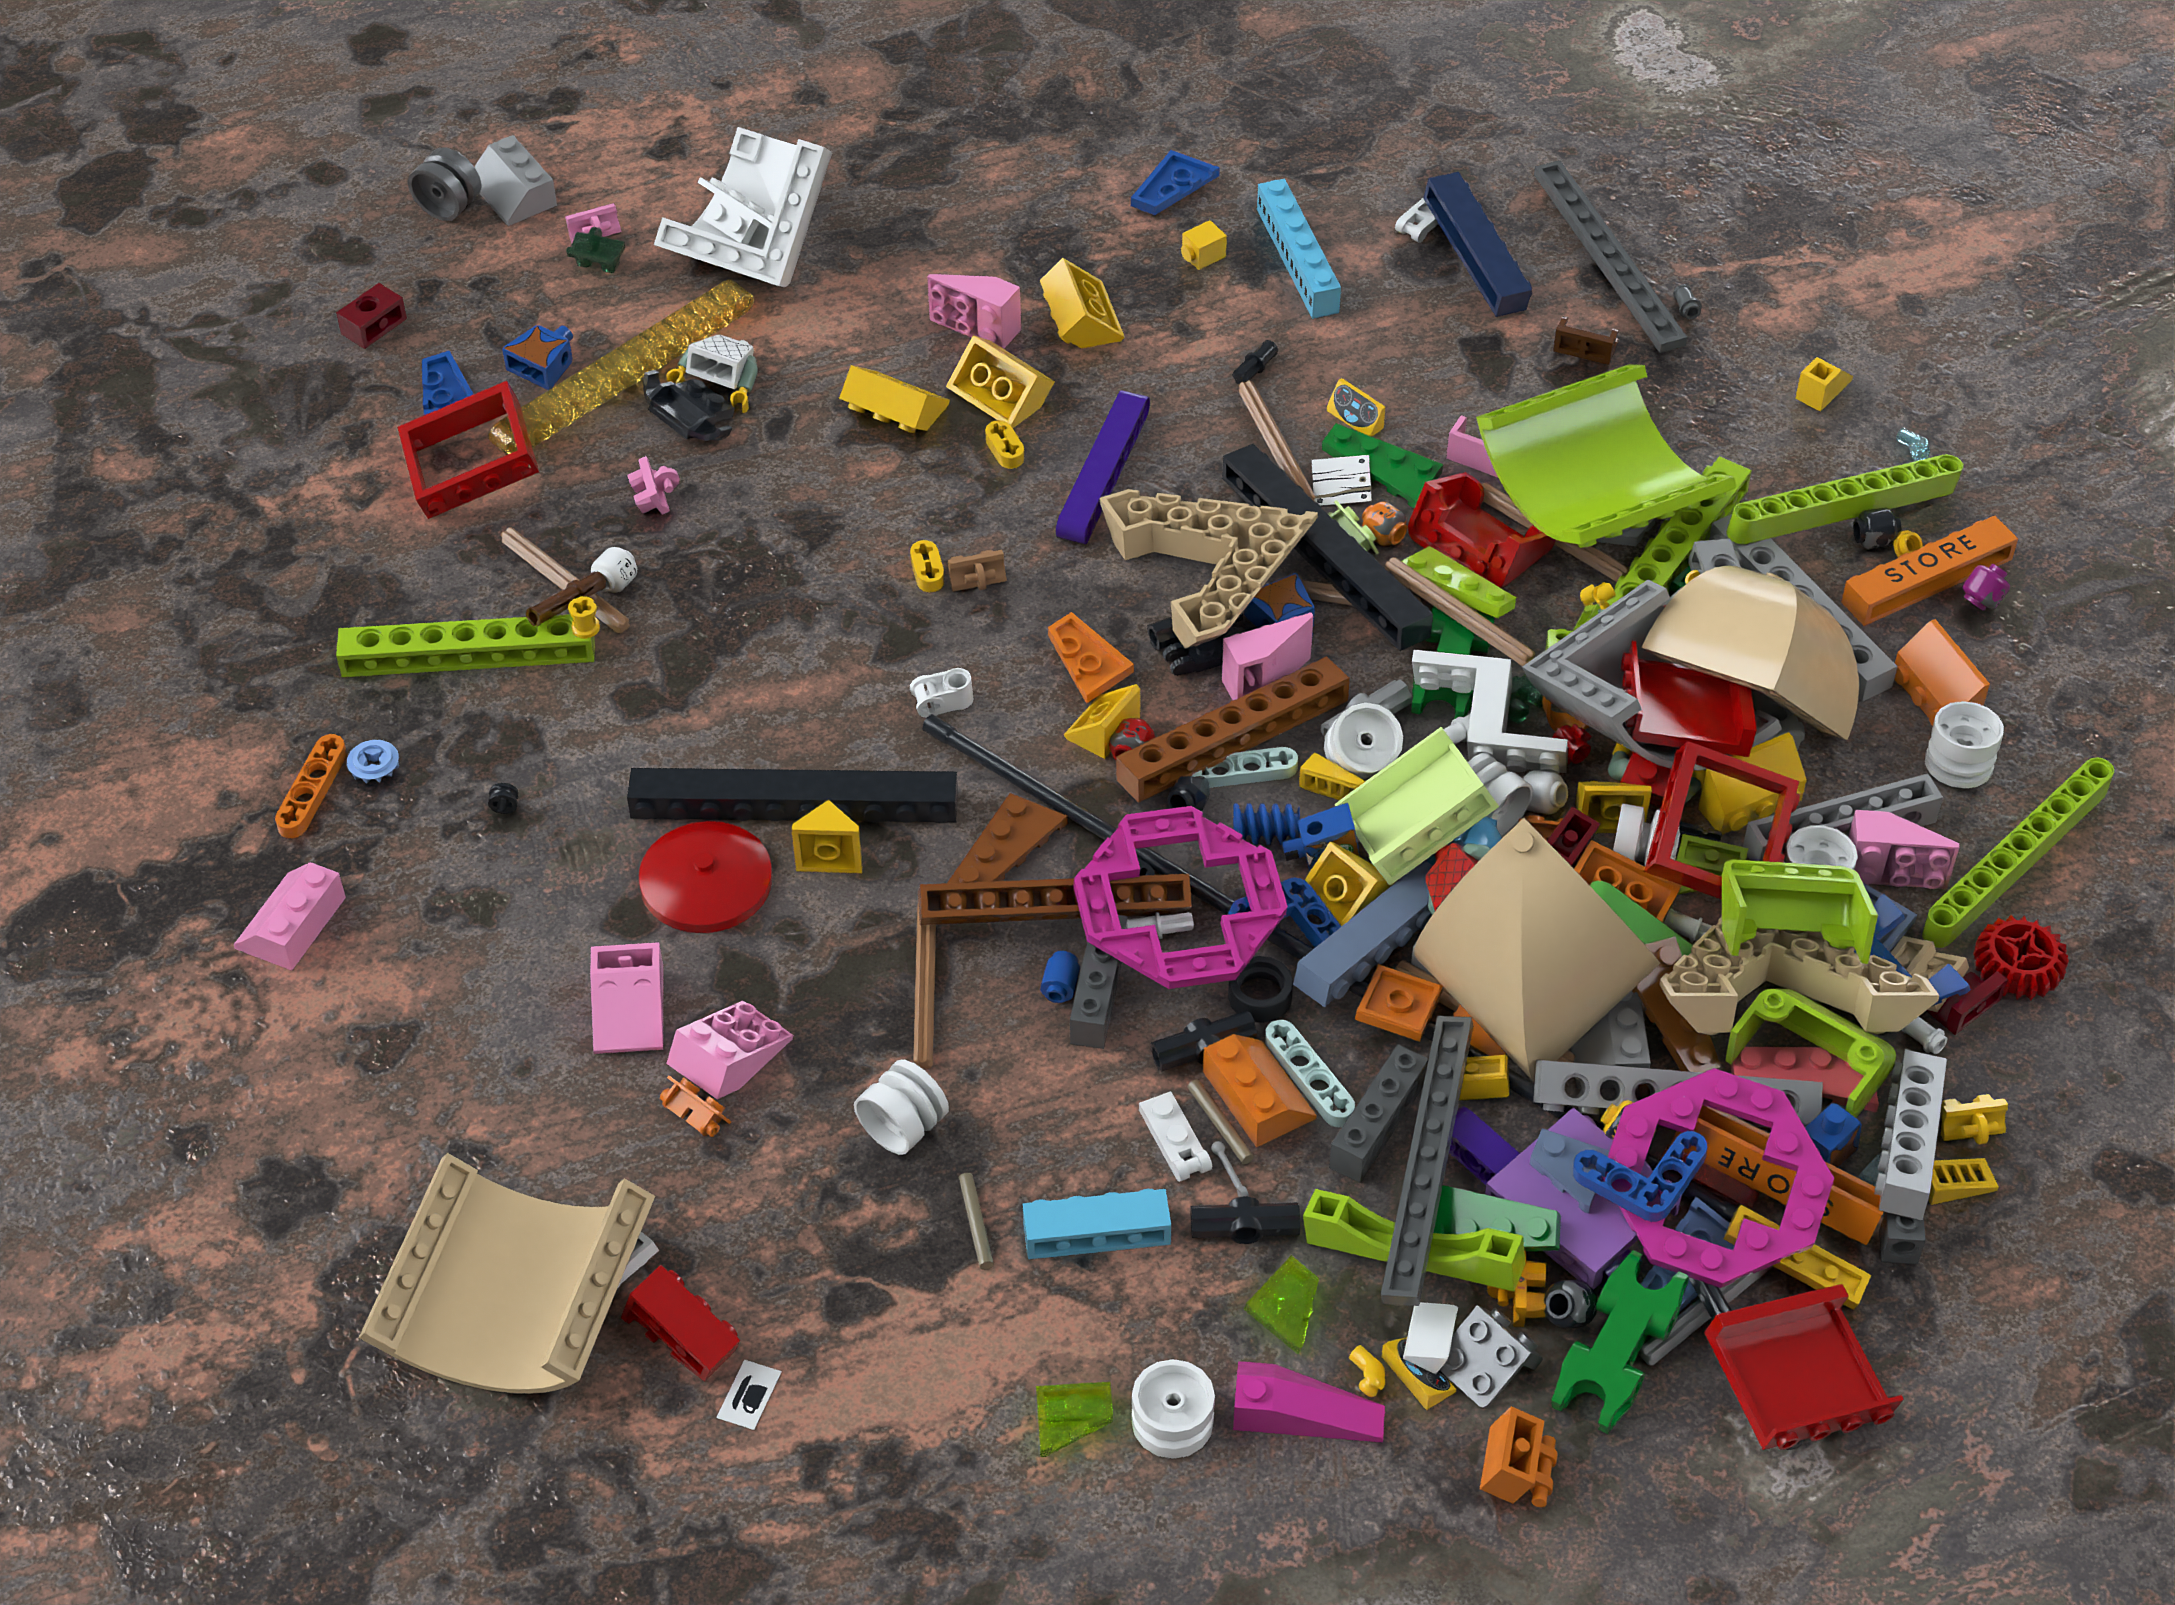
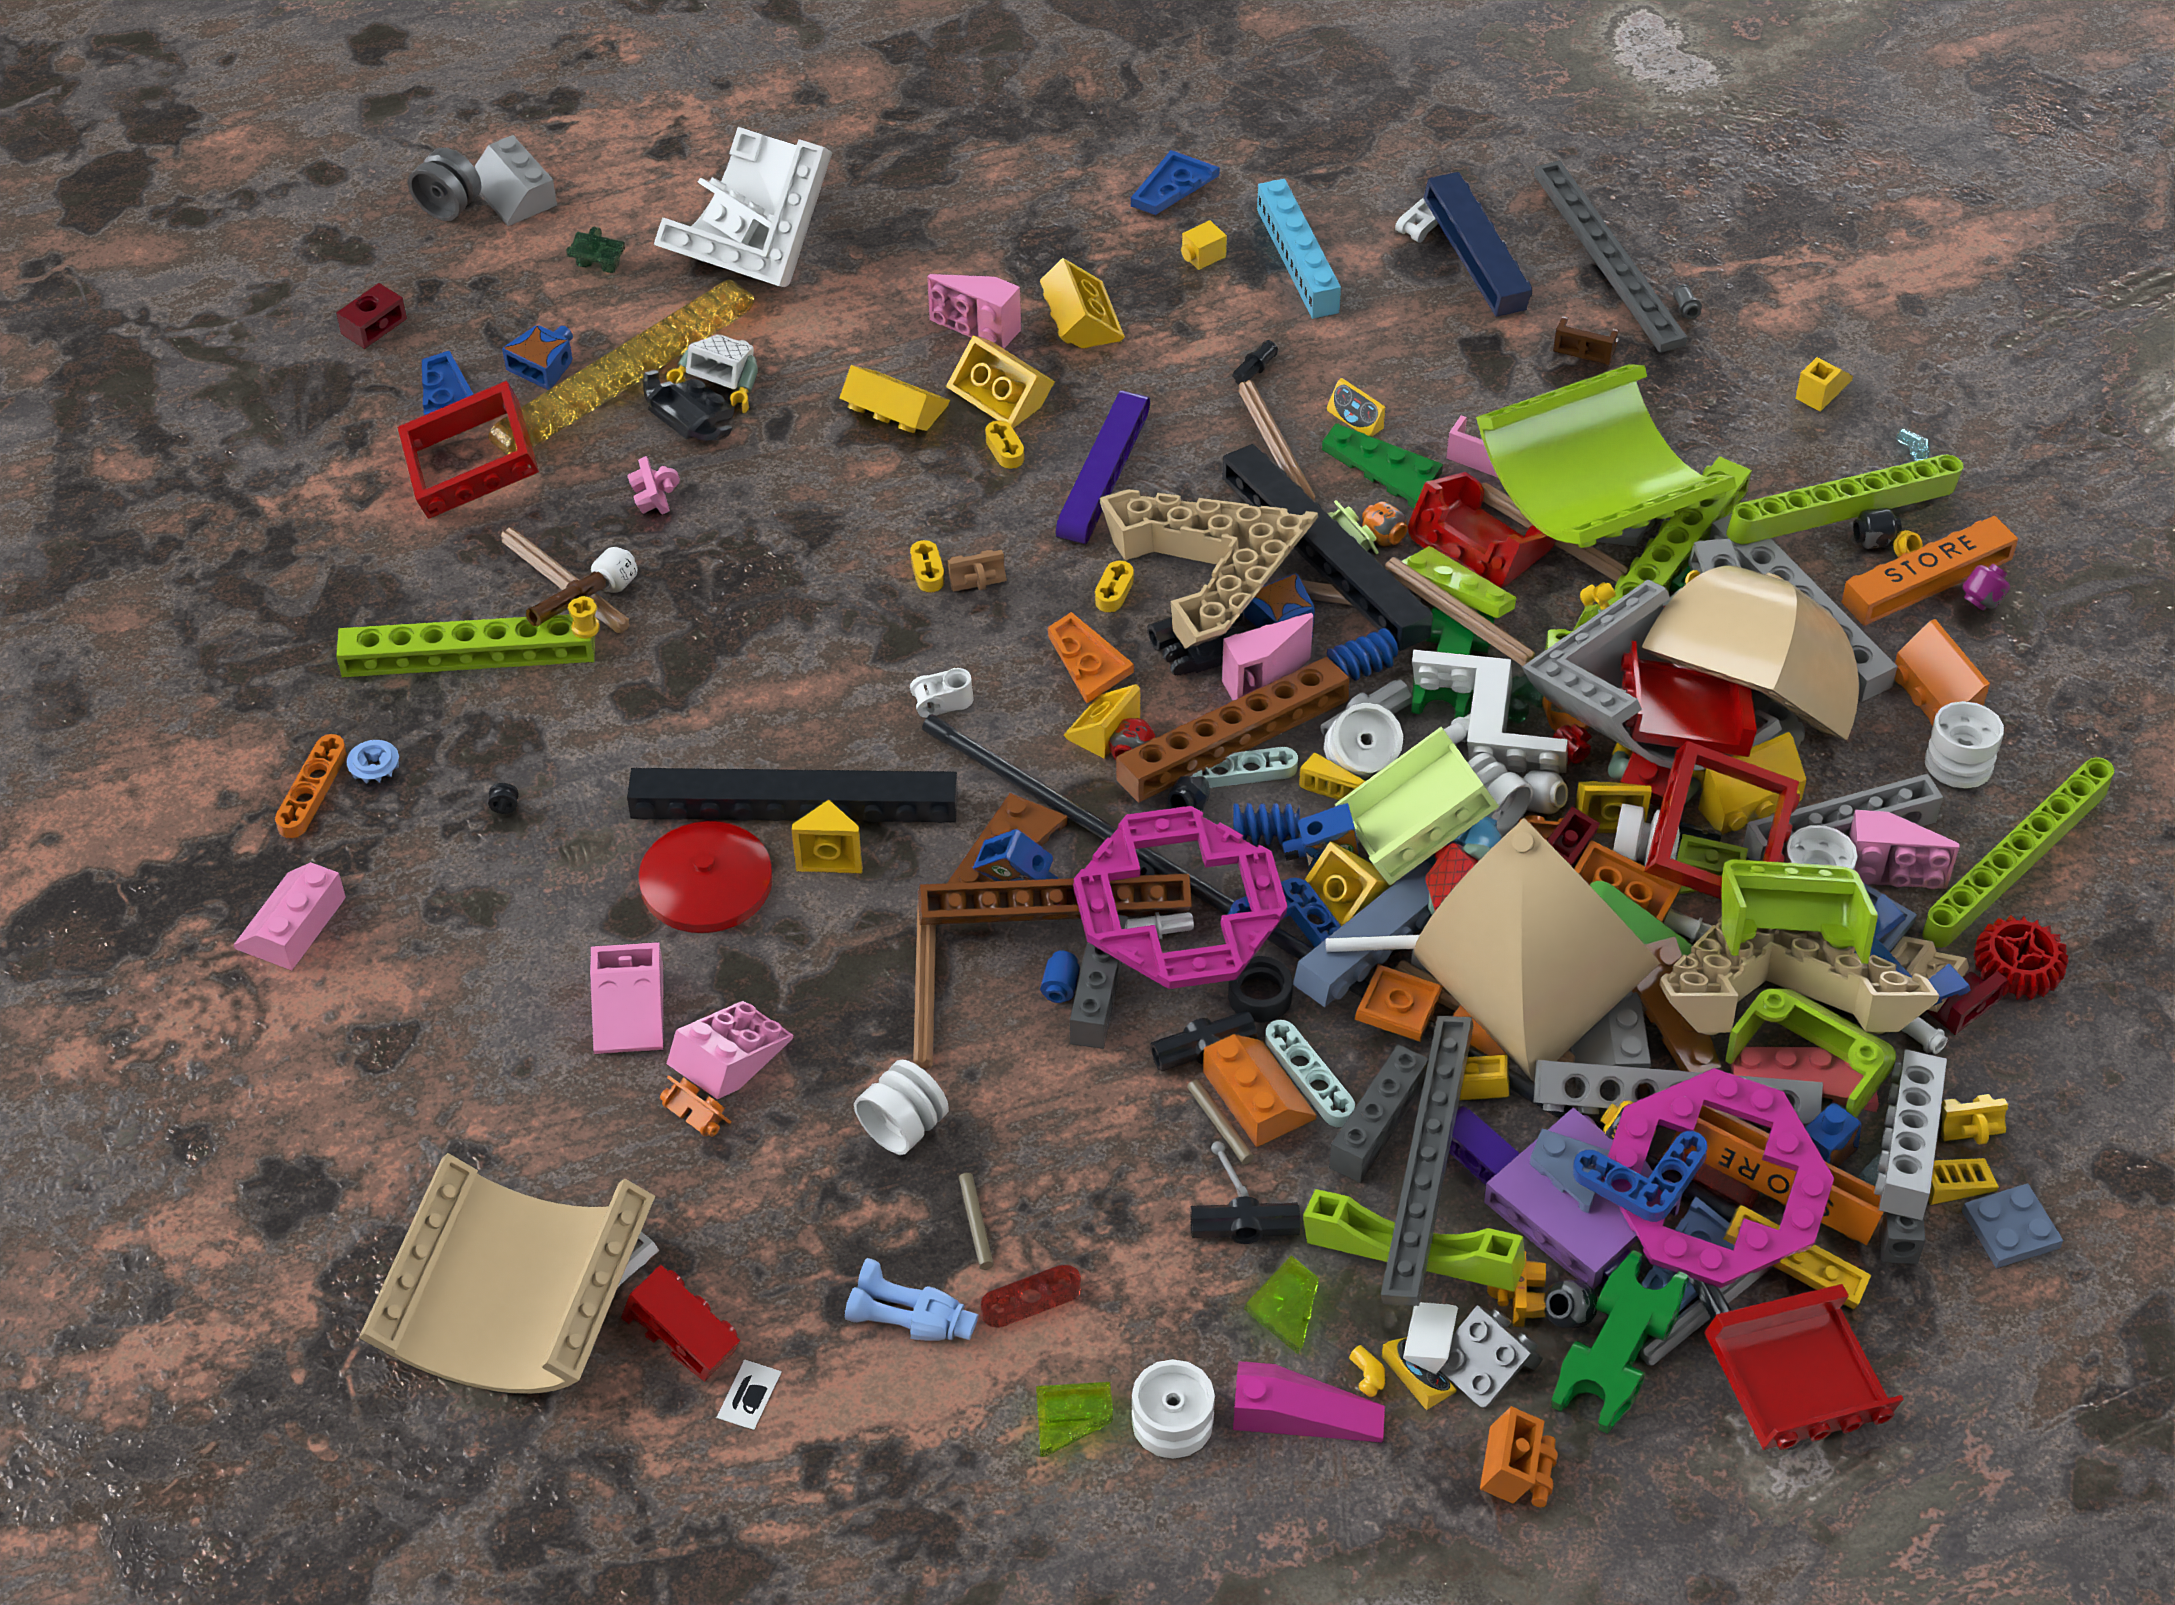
bright pink hips [565,203,621,246] -> none
medium azure brick [1023,1189,1171,1259] -> none
white plate [1139,1091,1212,1182] -> none
white sticker [1312,455,1372,506] -> none
wing [1433,1185,1561,1251] -> none
none -> light blue piece [845,1258,979,1341]
none -> blue torso [973,829,1058,881]
none -> clear red beam [981,1265,1081,1328]
none -> yellow beam [1095,560,1134,612]
none -> blue piece [1326,628,1398,681]
none -> white bar [1326,935,1420,952]
none -> sand blue plate [1962,1183,2063,1268]

